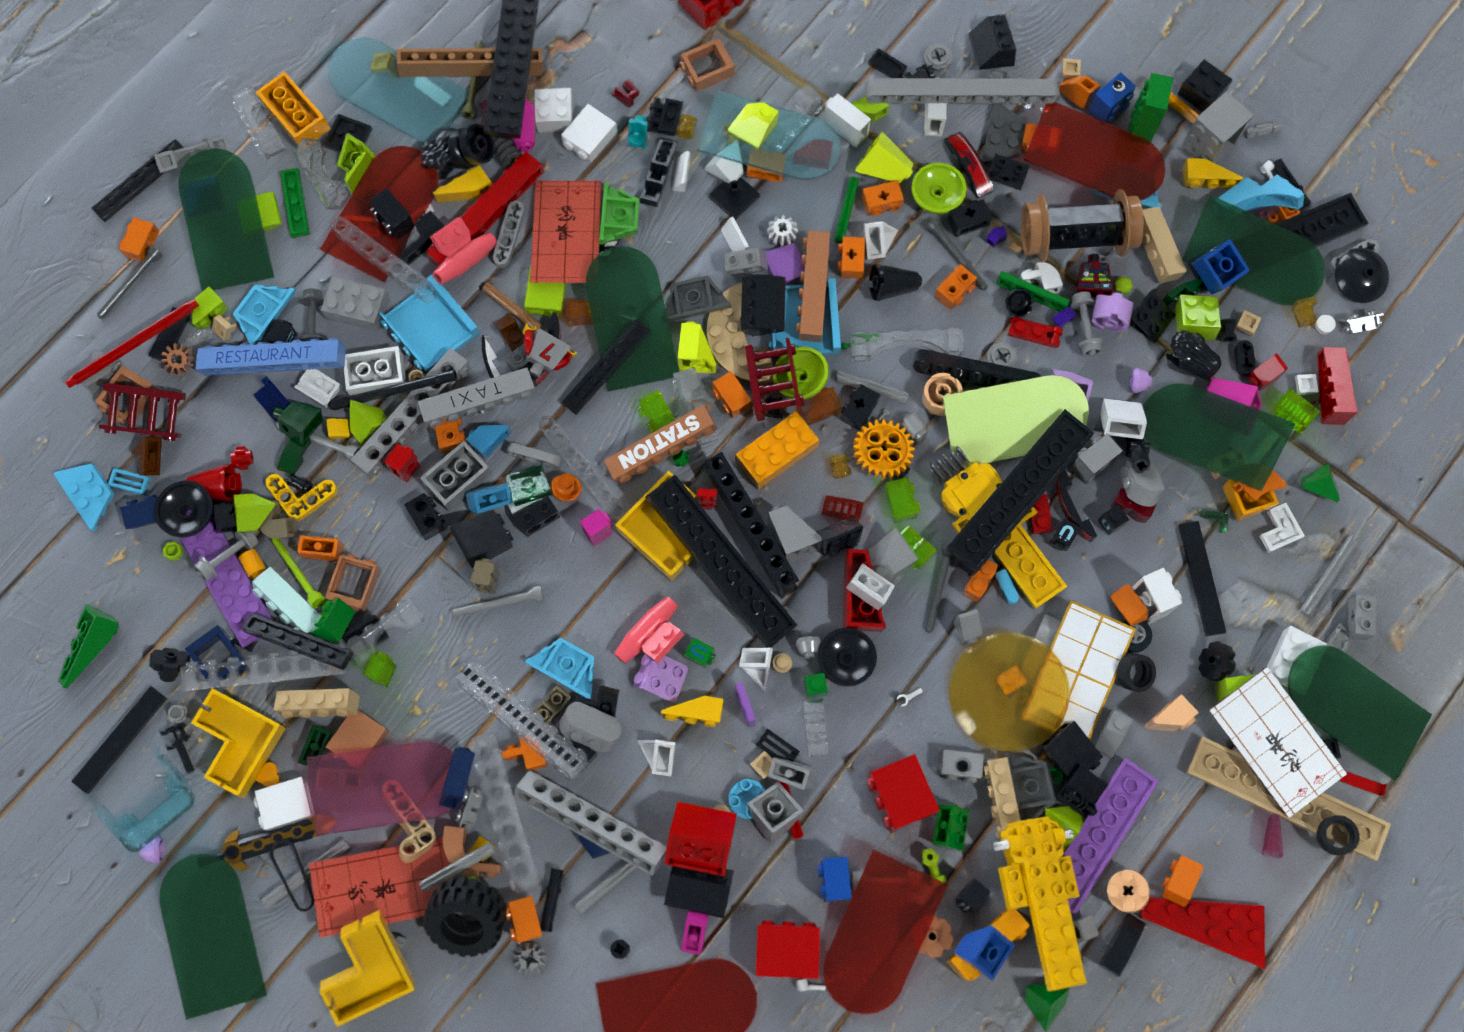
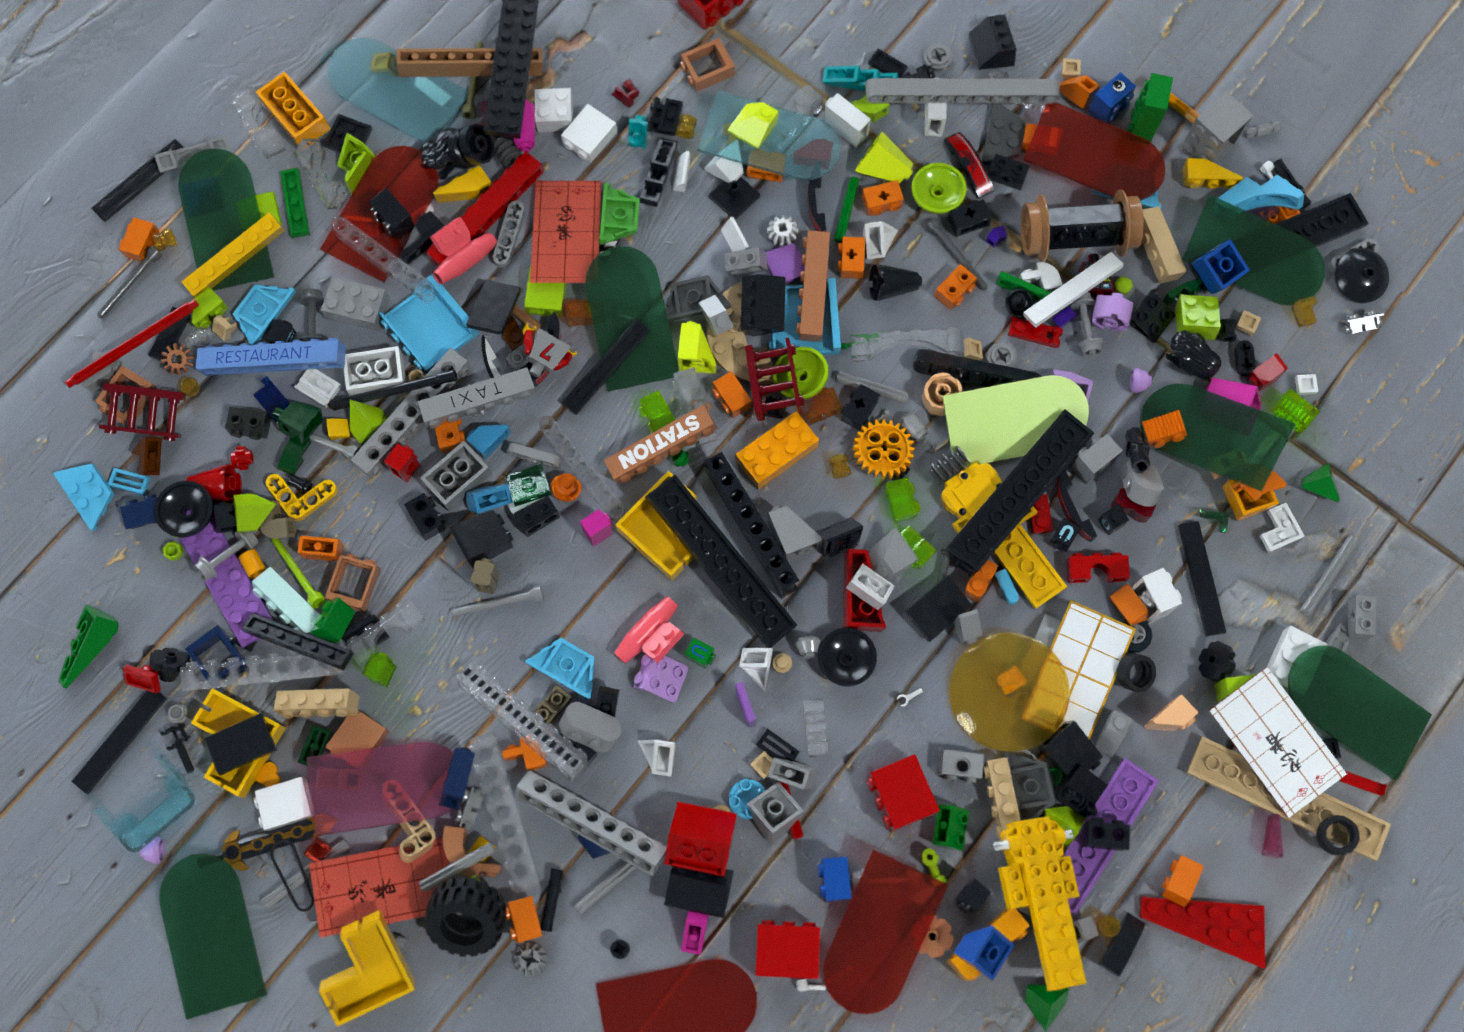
yellow slope [661,696,724,727] -> none
red plate [697,488,717,510] -> none
green brick [804,673,828,700] -> none
clear red slope [821,495,864,522] -> none
white brick [1100,399,1147,439] -> none
light nougat brick [1107,870,1150,913] -> none
black brick [1177,59,1233,112] -> none
white tile [1315,315,1336,334] -> none
wedge [1317,347,1357,425] -> none
none -> red tile [122,665,161,693]
none -> clear yellow wheel [152,228,177,251]
none -> clear yellow tile [180,377,200,397]
none -> yellow brick [181,213,285,297]
none -> black tile [205,713,277,776]
none -> pearl dark grey brick [225,407,272,440]
none -> clear red slope [303,837,332,863]
none -> black tile [466,280,521,335]
none -> light grey slope [698,295,734,337]
none -> black slope [807,163,826,232]
none -> teal slope [822,66,898,91]
none -> black tile [905,575,972,642]
none -> tan plate [963,337,983,360]
none -> white tile [1023,252,1123,328]
none -> red arch [1066,552,1130,583]
none -> black brick [1084,818,1130,851]
none -> clear yellow wheel [1096,916,1120,937]
none -> orange brick [1142,410,1188,448]

